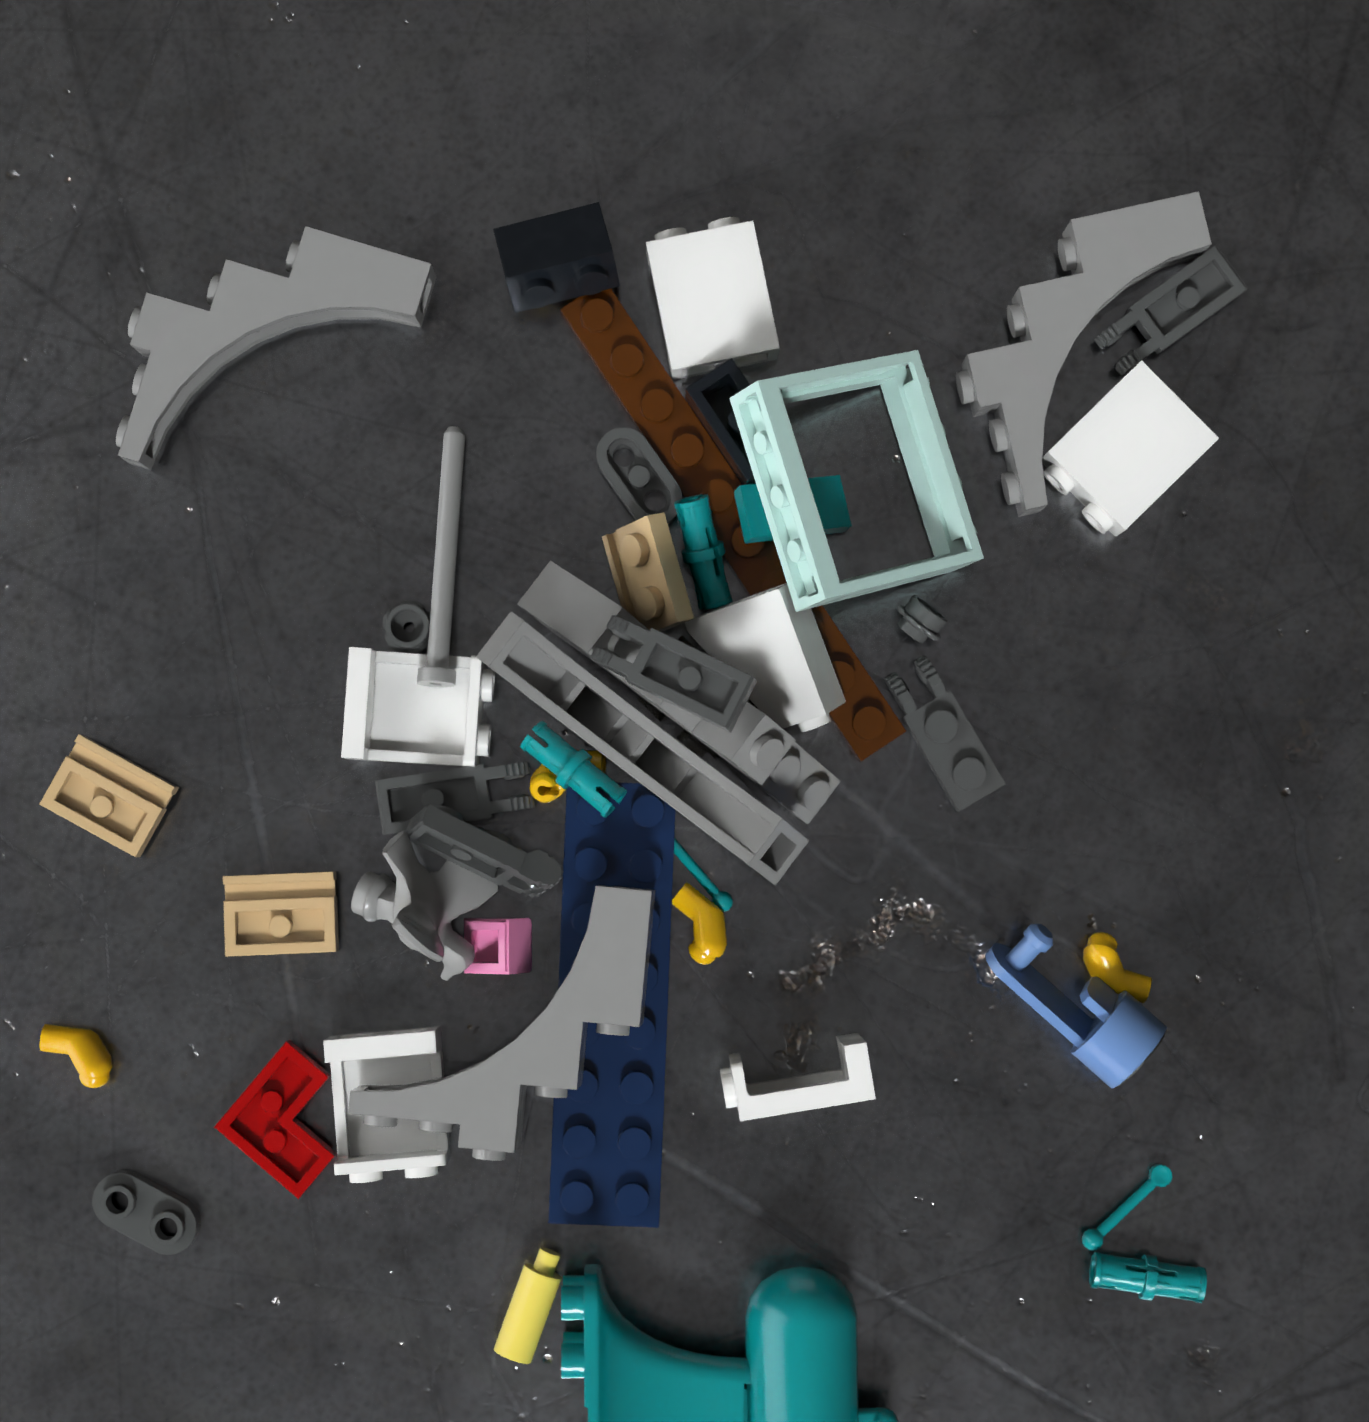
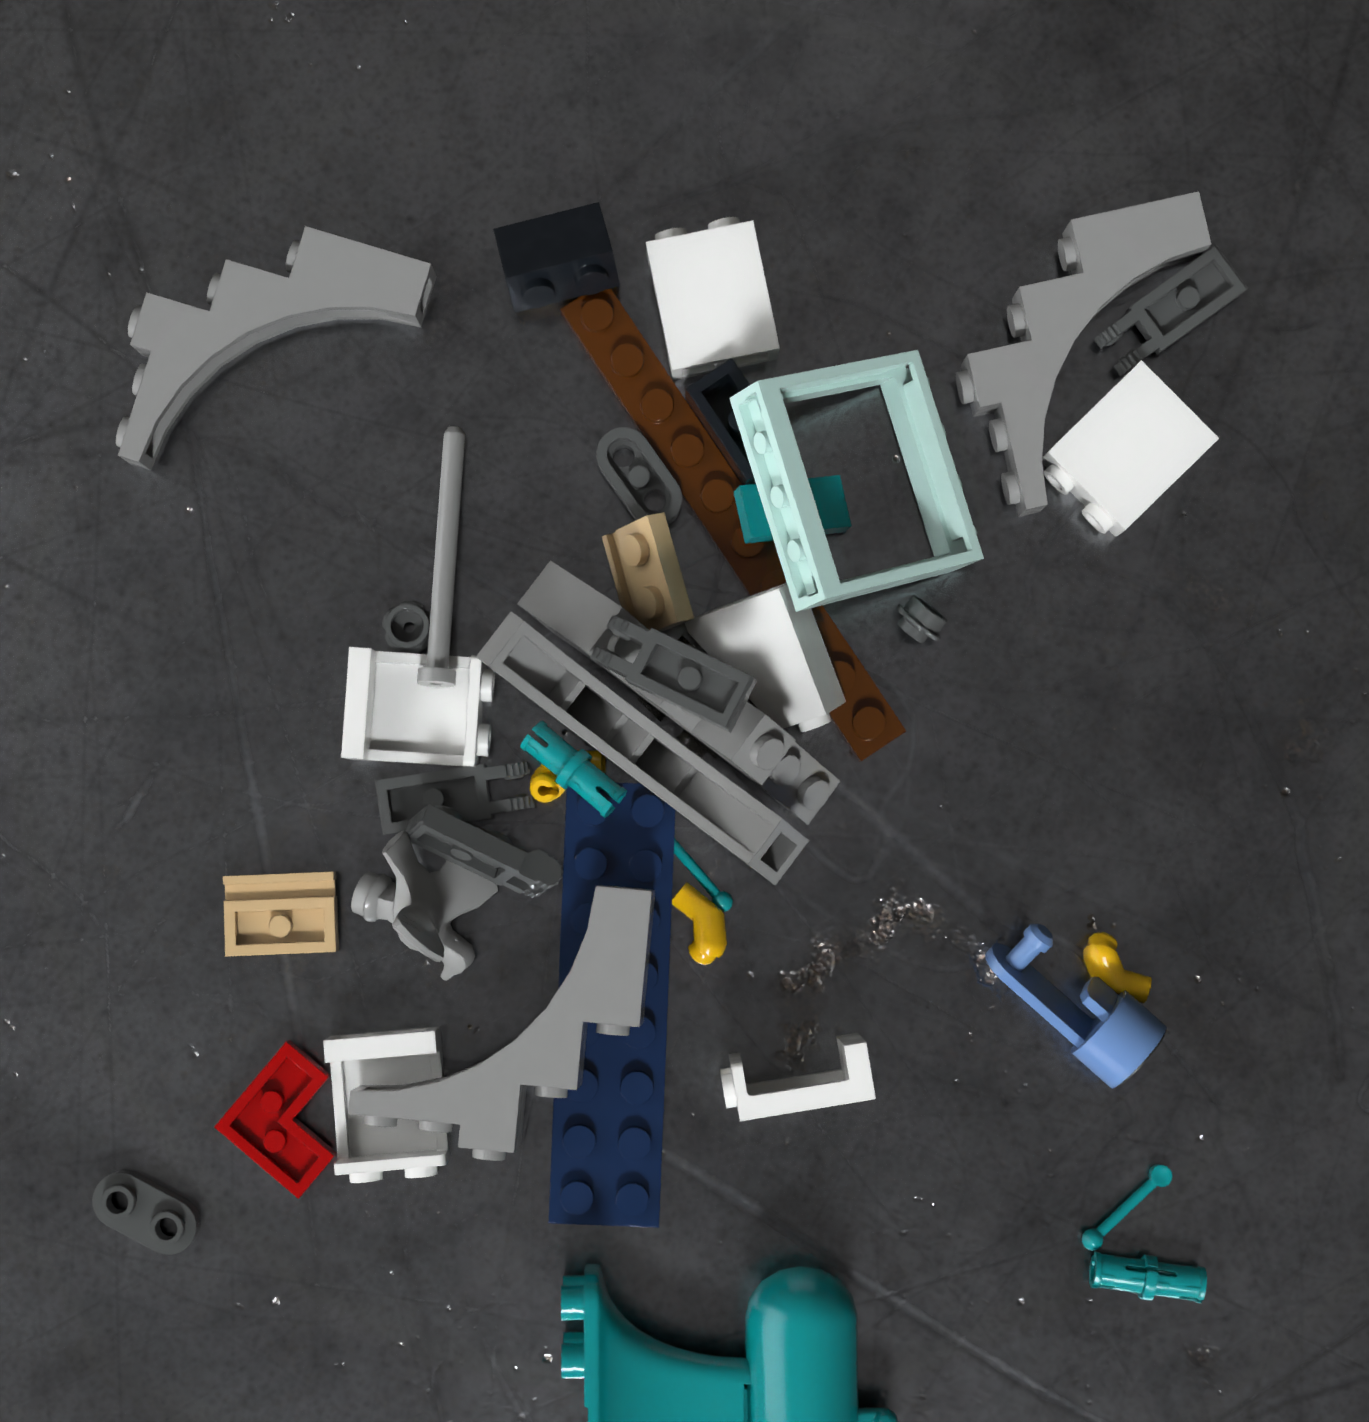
tan plate [39,734,179,857] -> none
yellow arm [39,1024,113,1088] -> none
bright pink slope [464,918,532,975] -> none
light yellow cylinder [493,1247,562,1364] -> none
teal pin [674,494,733,609] -> none
dark grey hinge [884,655,1006,812] -> none

